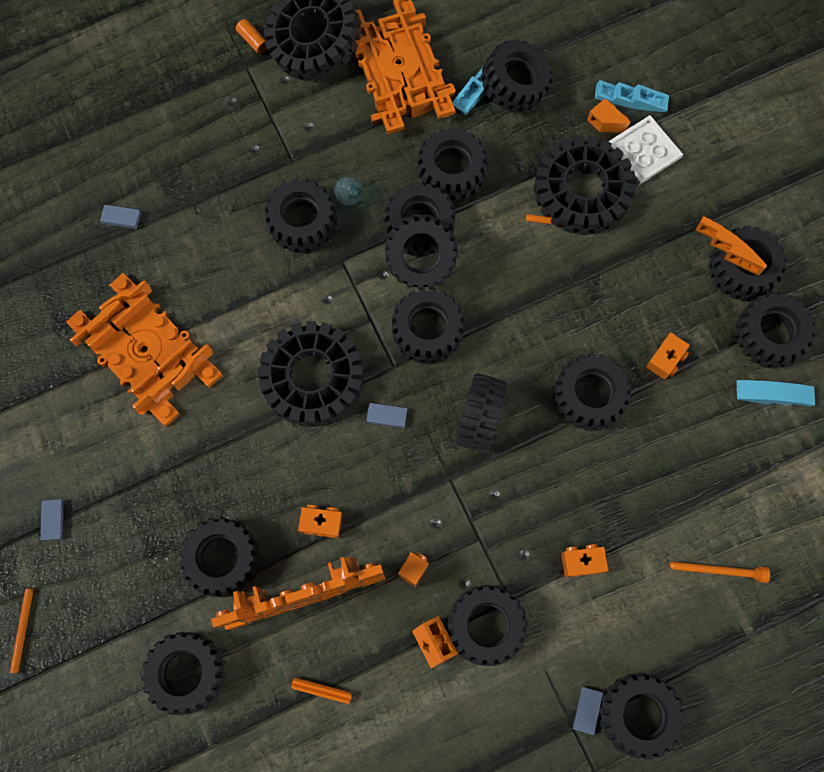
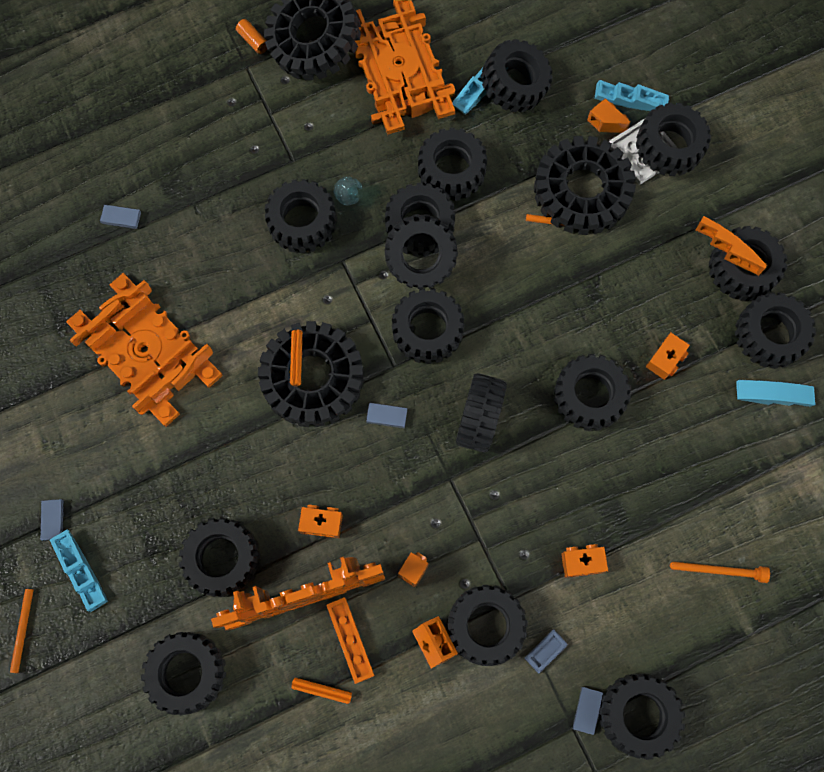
none -> medium azure slope [50,529,108,612]
none -> orange axle [290,330,303,386]
none -> orange plate [326,597,375,684]
none -> sand blue tile [524,629,568,674]
none -> black tyre [636,103,711,176]

